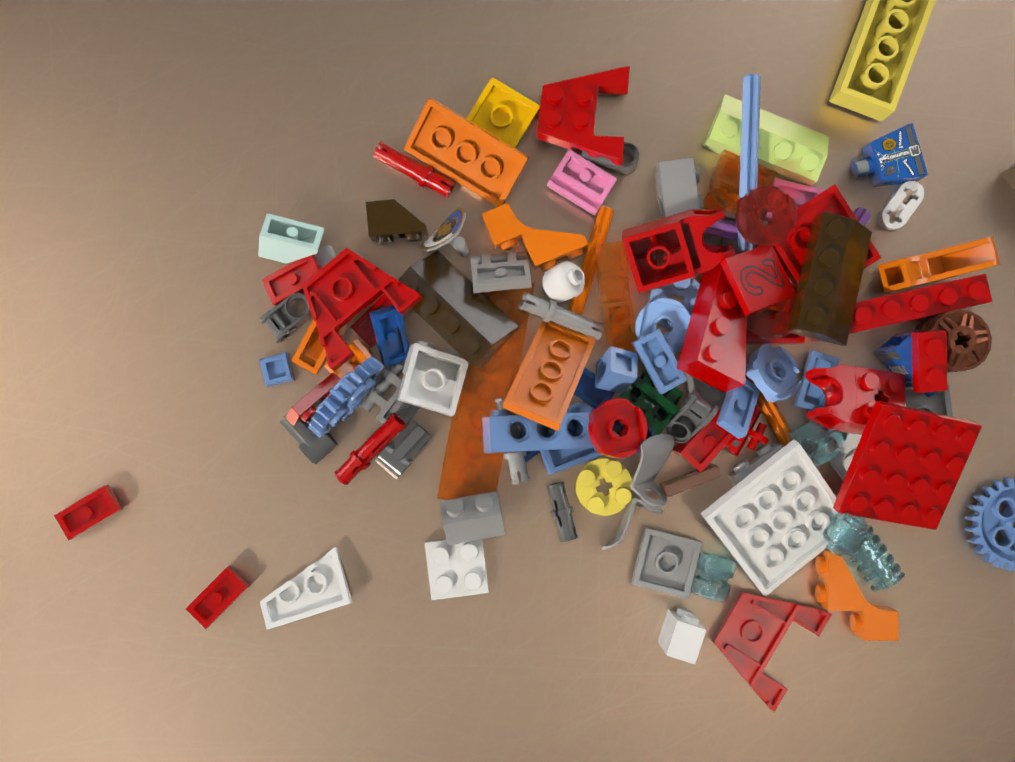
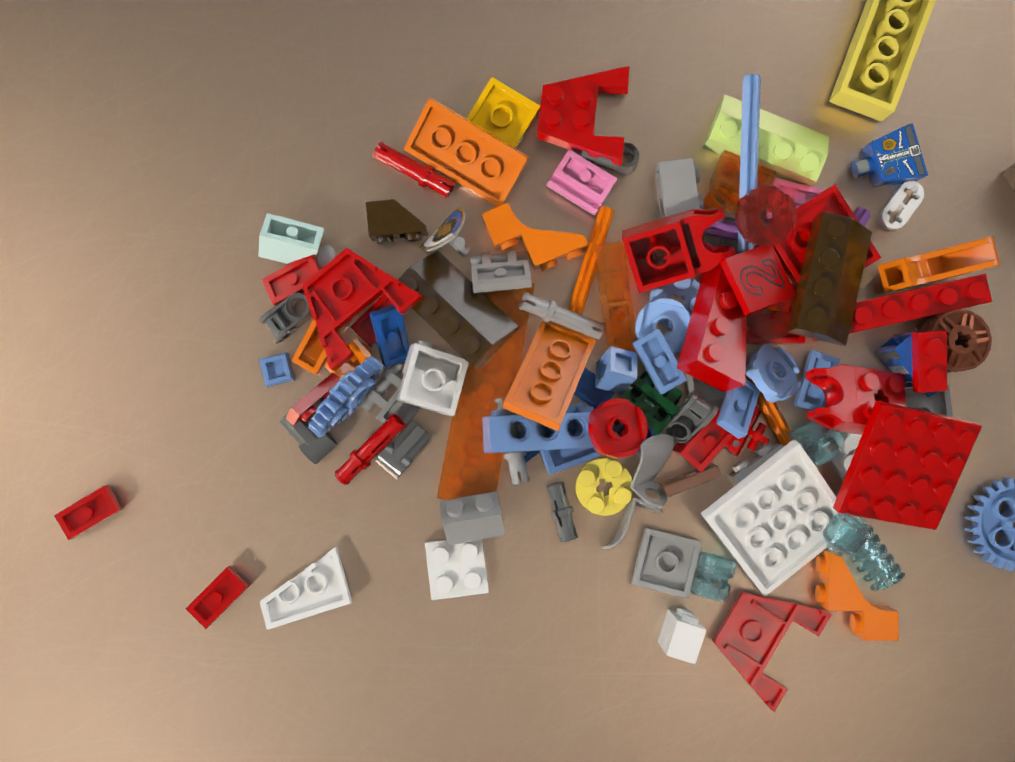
white head [542,261,585,303] -> none

